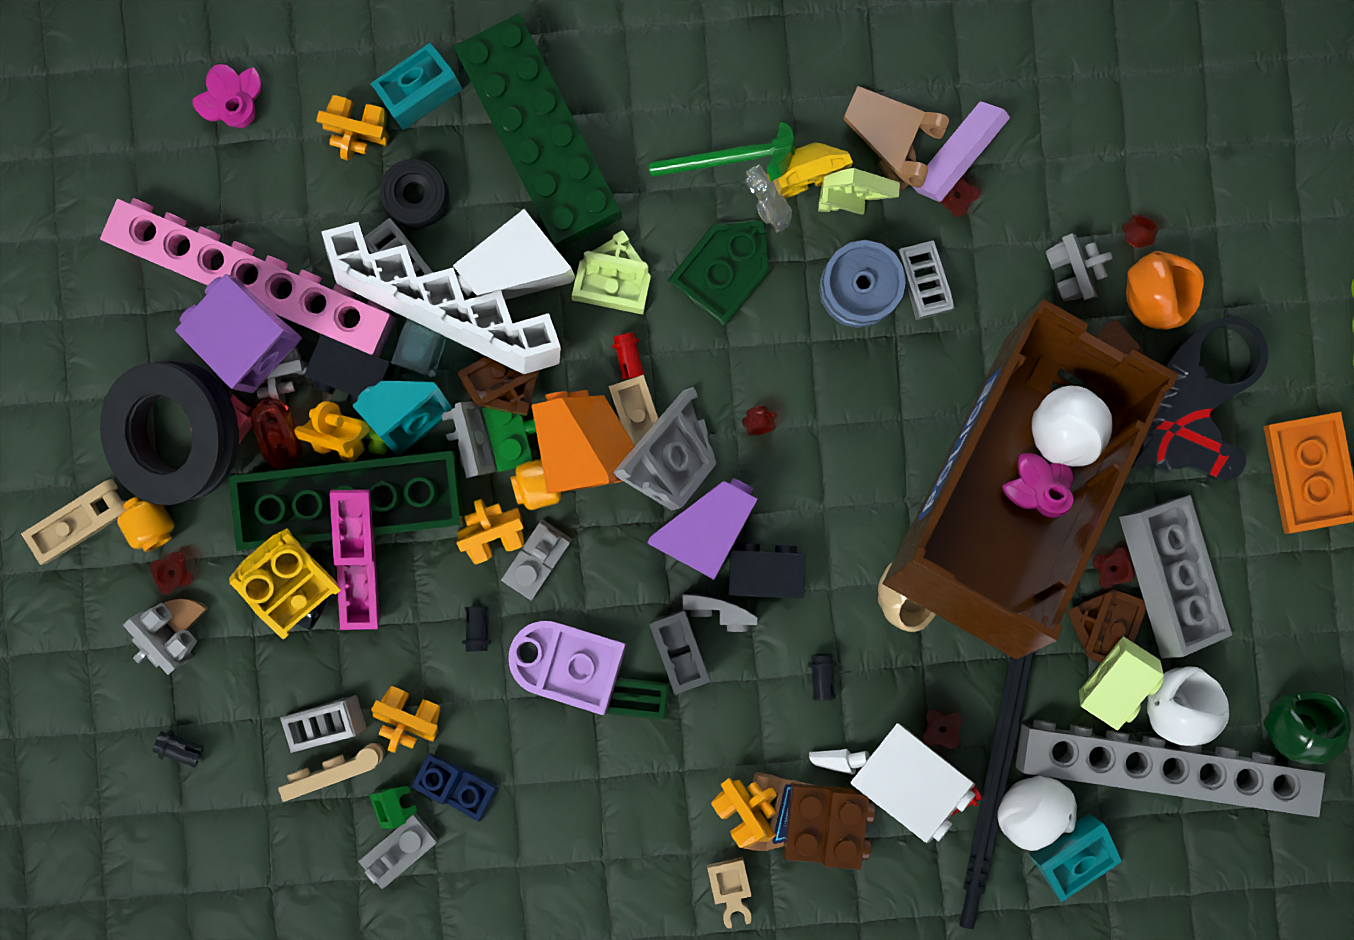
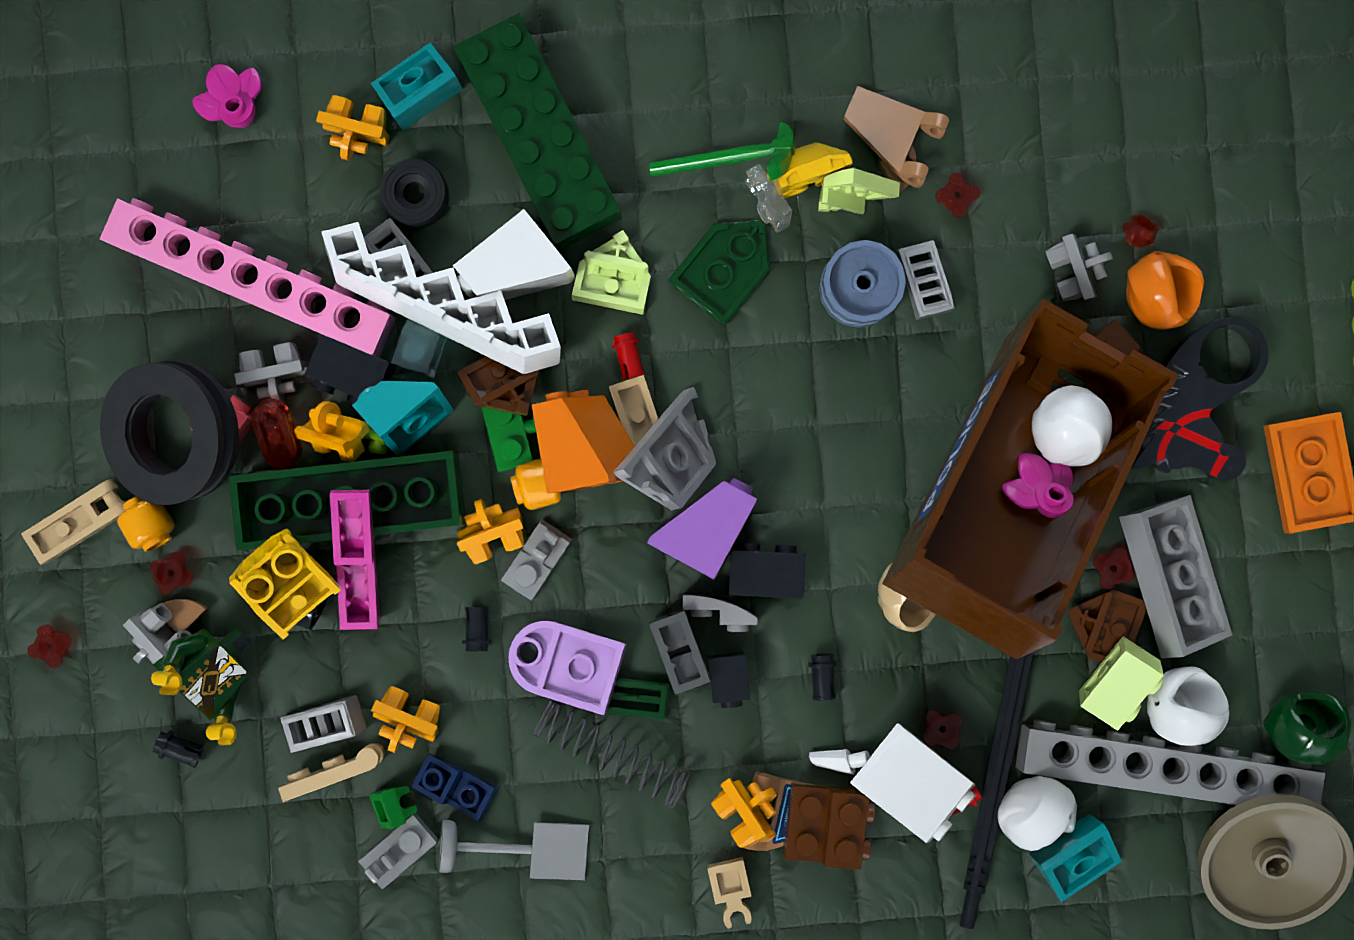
medium lavender slope [175,274,302,393] -> none
light grey plate [442,401,498,478] -> none
clear red plate [742,406,777,436] -> none
lavender tile [912,101,1010,202] -> none
none -> clear red plate [27,625,72,668]
none -> torso [151,627,251,745]
none -> light grey piece [439,820,589,880]
none -> dark grey piece [533,700,690,809]
none -> black brick [707,651,750,708]
none -> dark tan dish [1197,794,1354,930]

